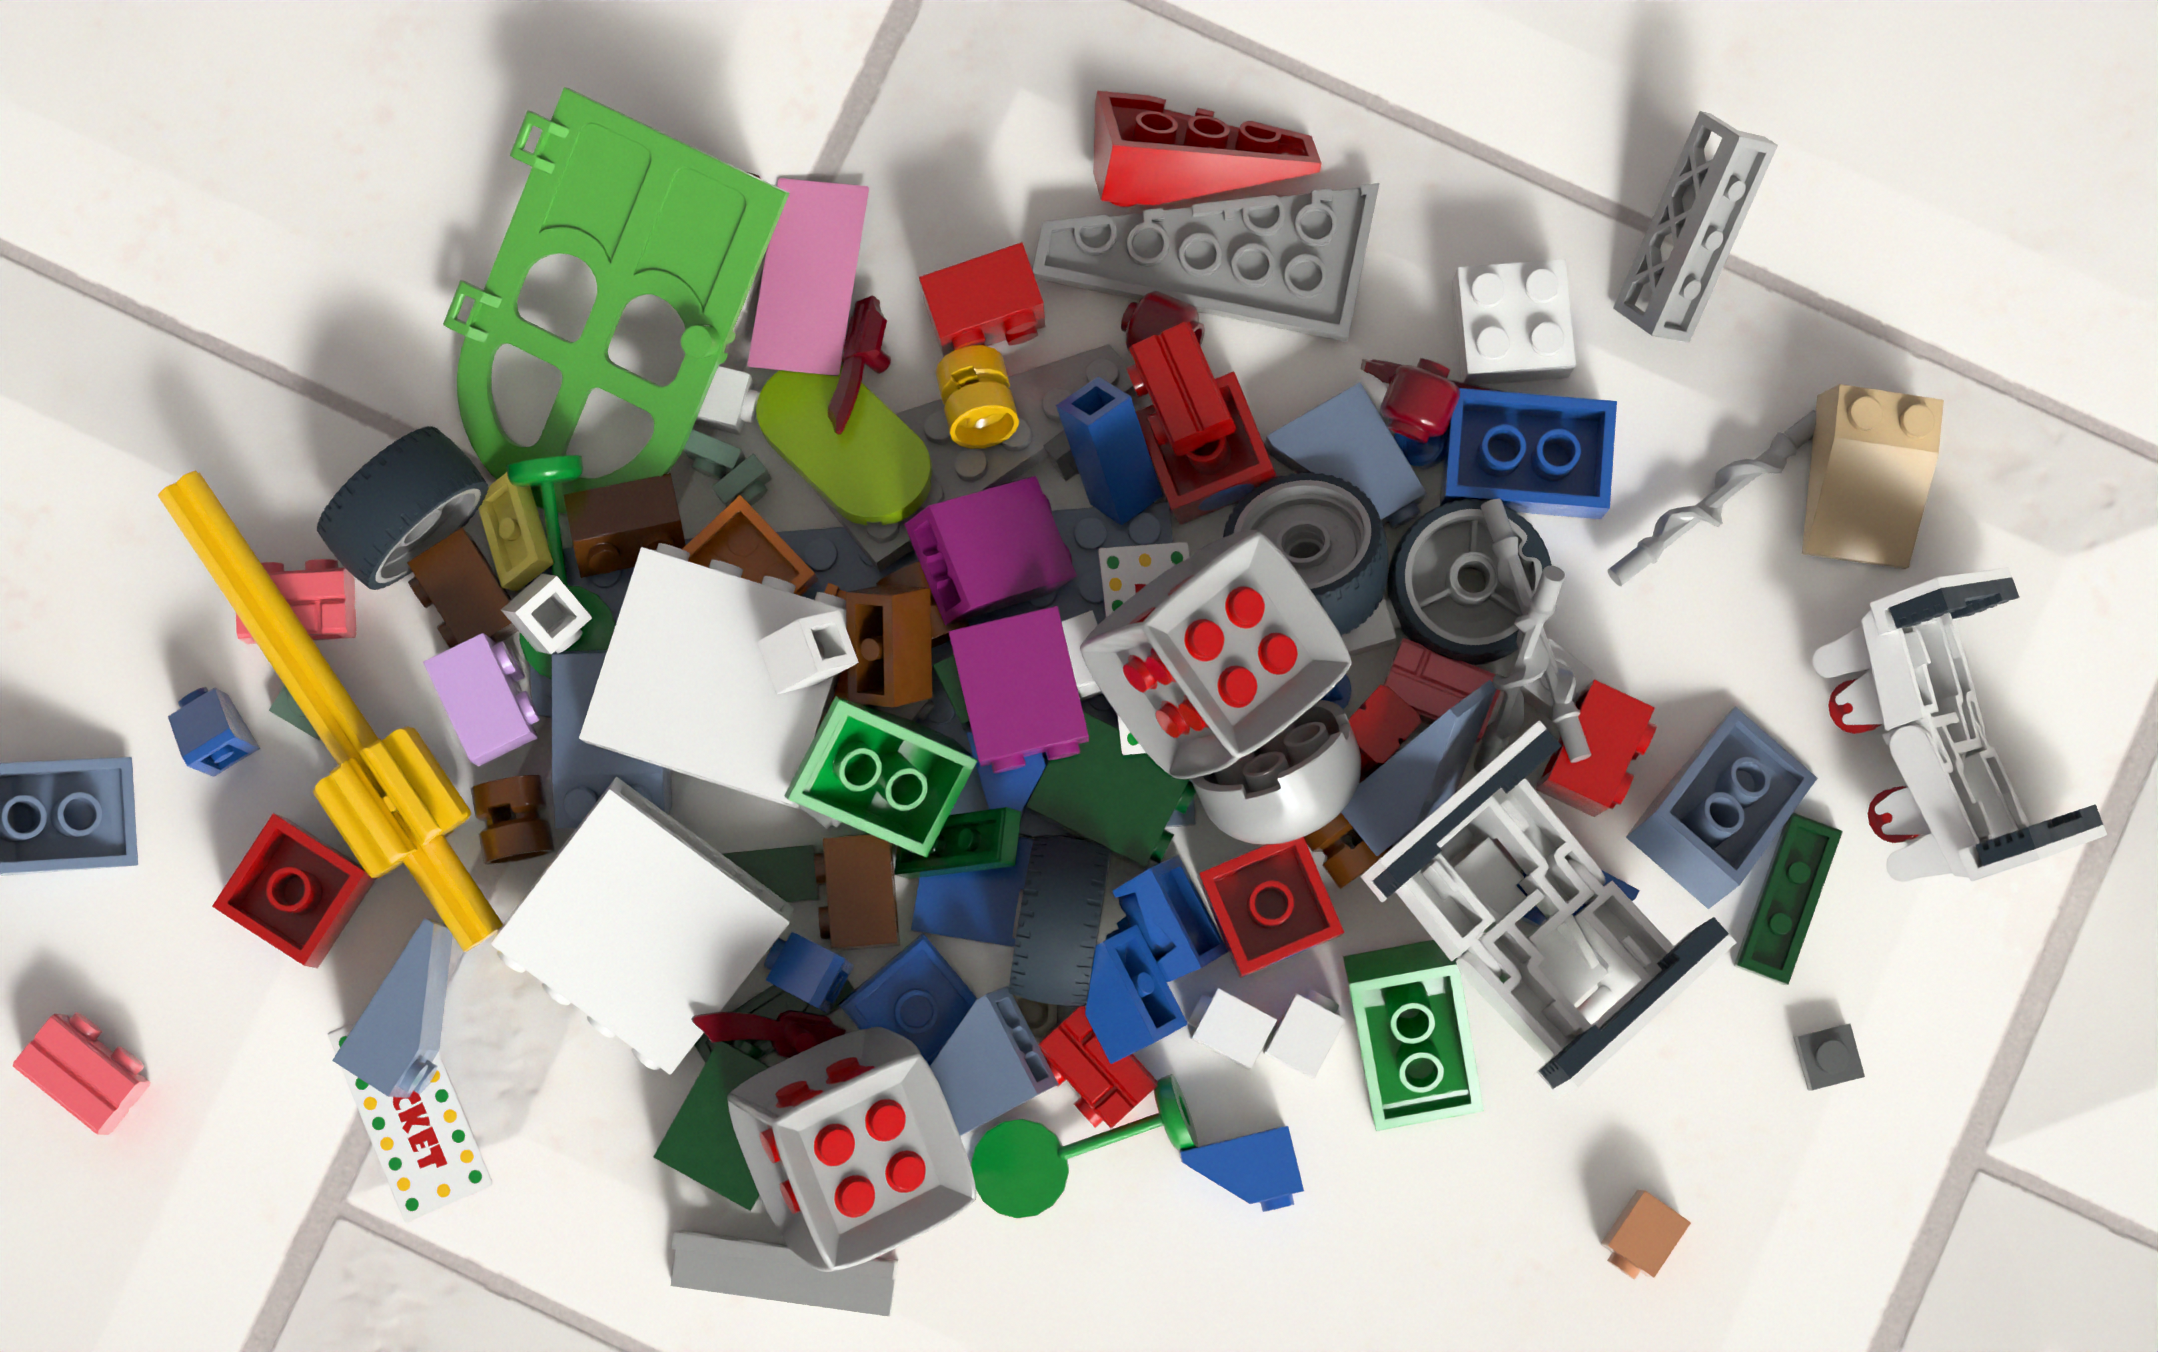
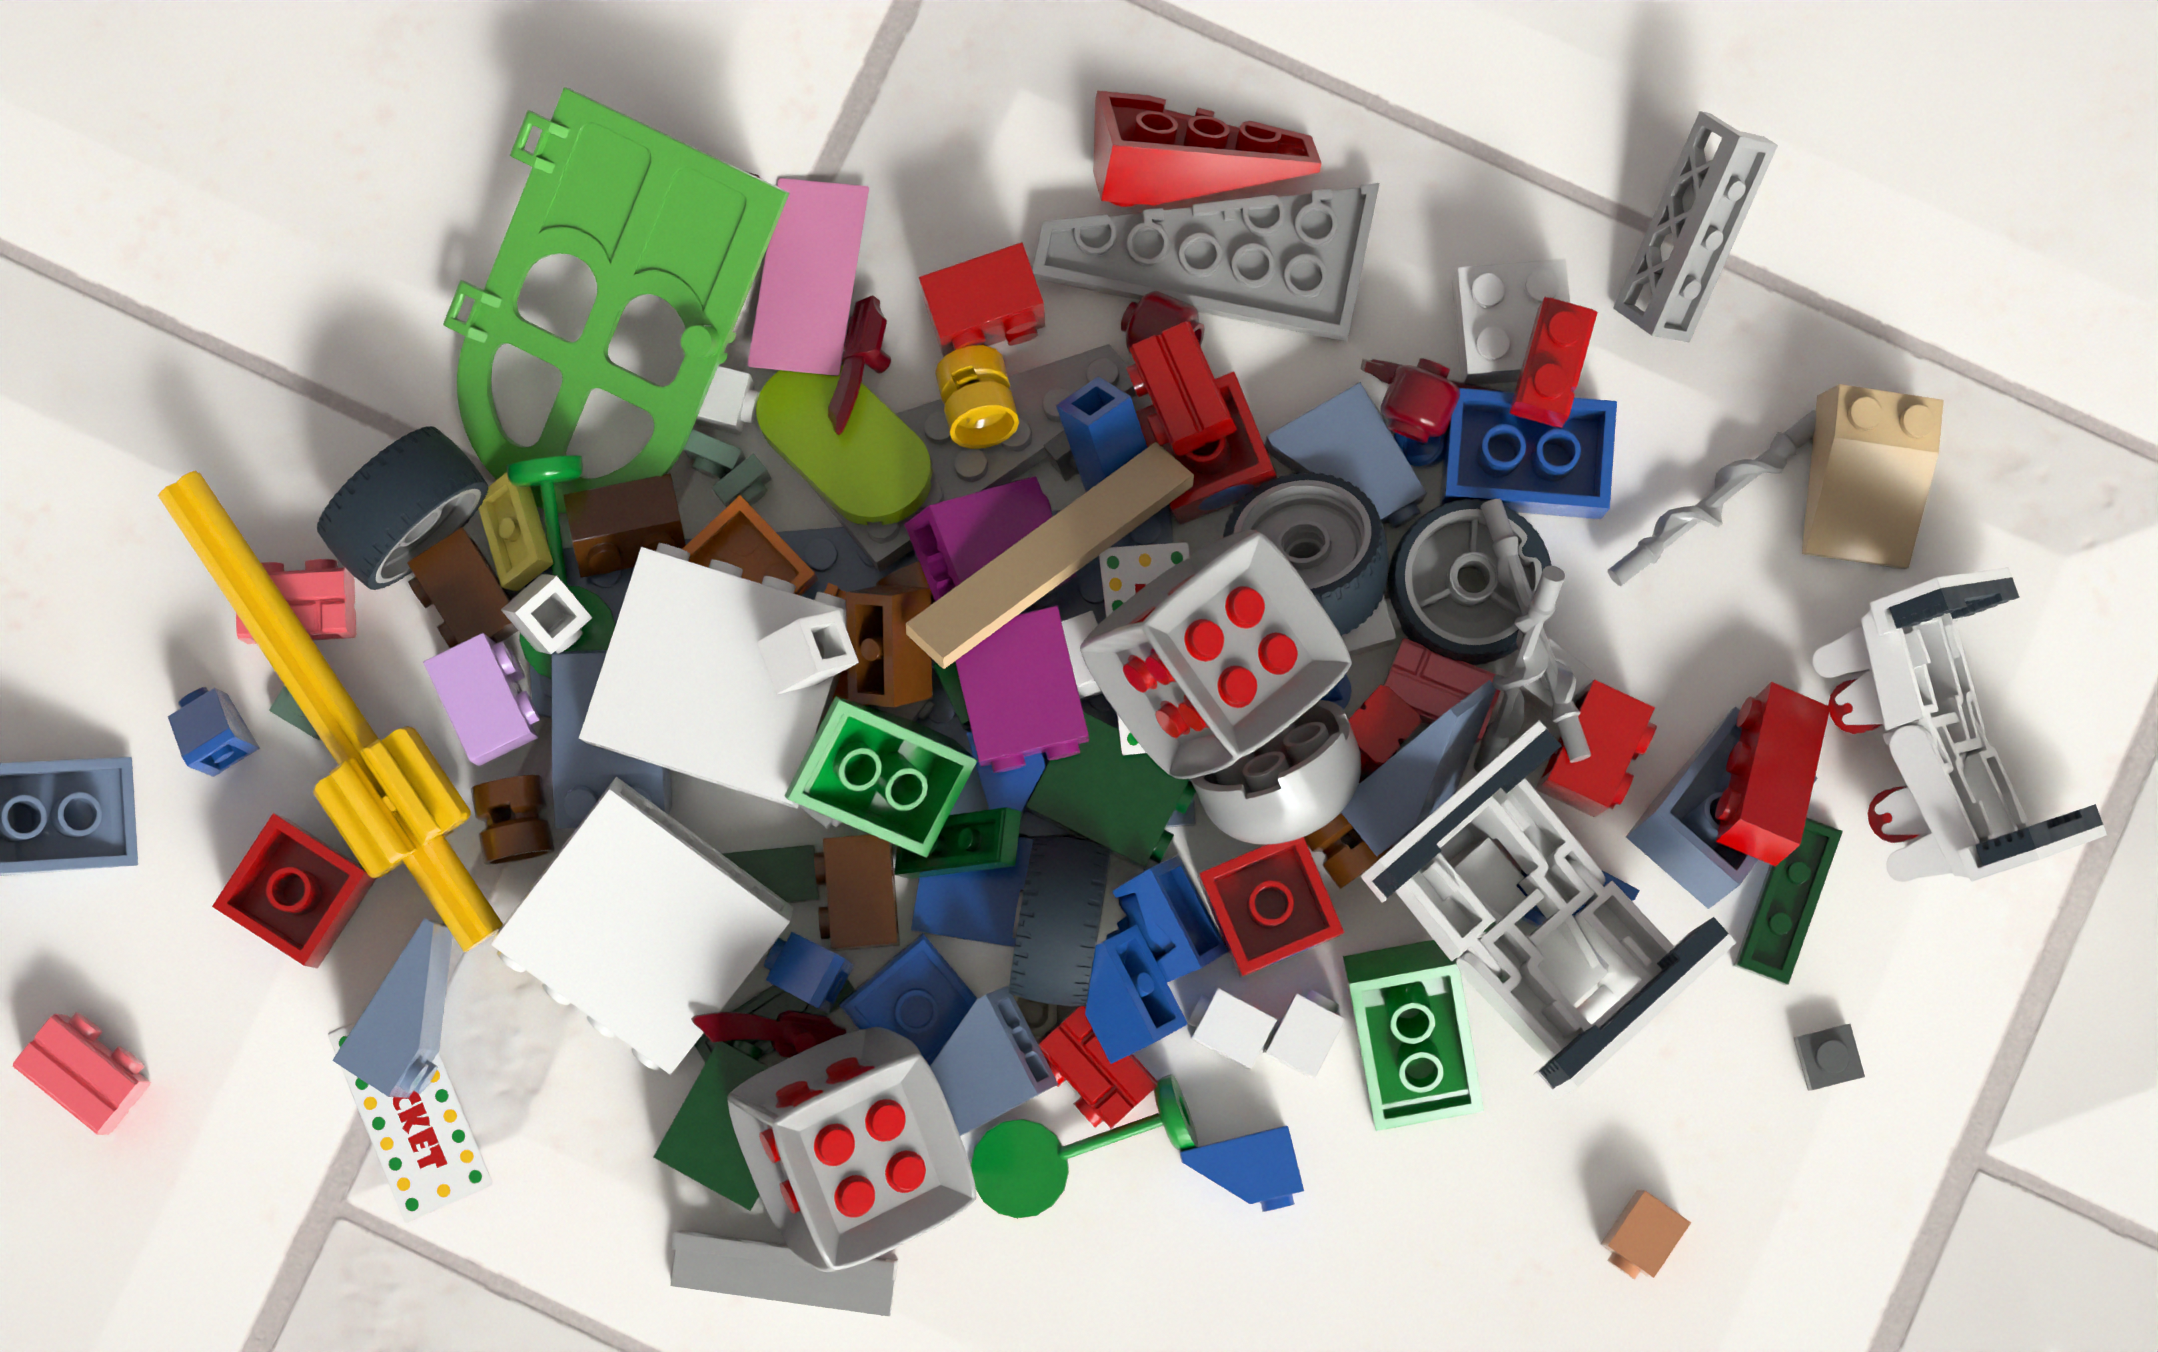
none -> tan tile [906,442,1194,669]
none -> red brick [1509,297,1598,428]
none -> red brick [1715,682,1830,867]

